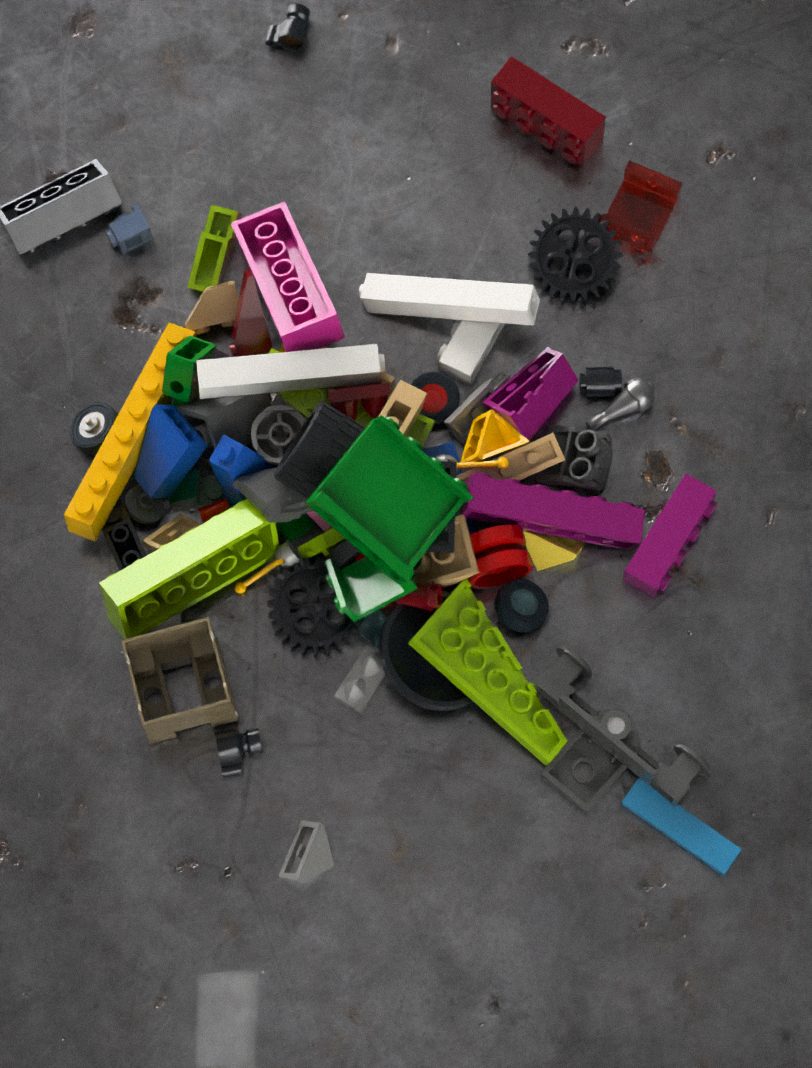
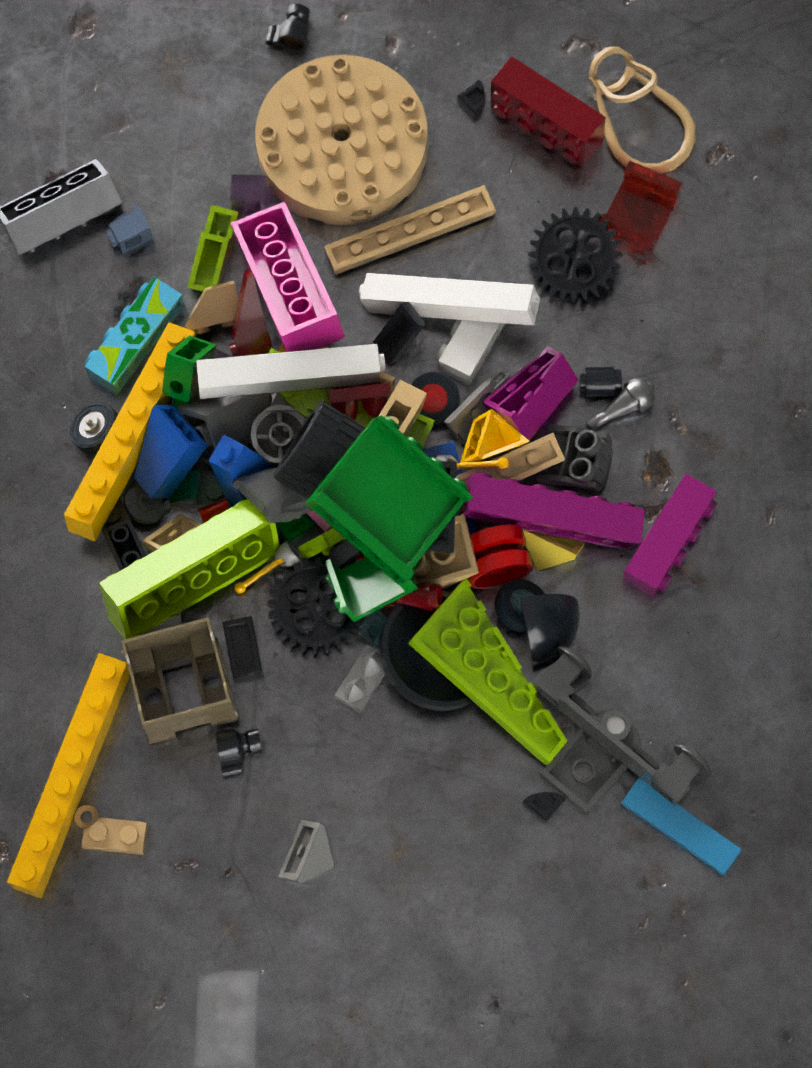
none -> yellow brick [7,653,130,899]
none -> tan hinge [74,805,148,855]
none -> medium azure brick [85,277,185,395]
none -> black tile [222,616,264,682]
none -> clear purple brick [230,174,273,216]
none -> tan brick [255,55,428,226]
none -> tan plate [324,185,495,275]
none -> black tile [372,302,426,364]
none -> black tile [457,79,485,119]
none -> black brick [520,594,580,672]
none -> black tile [522,792,566,823]
none -> tan animal [588,47,696,175]

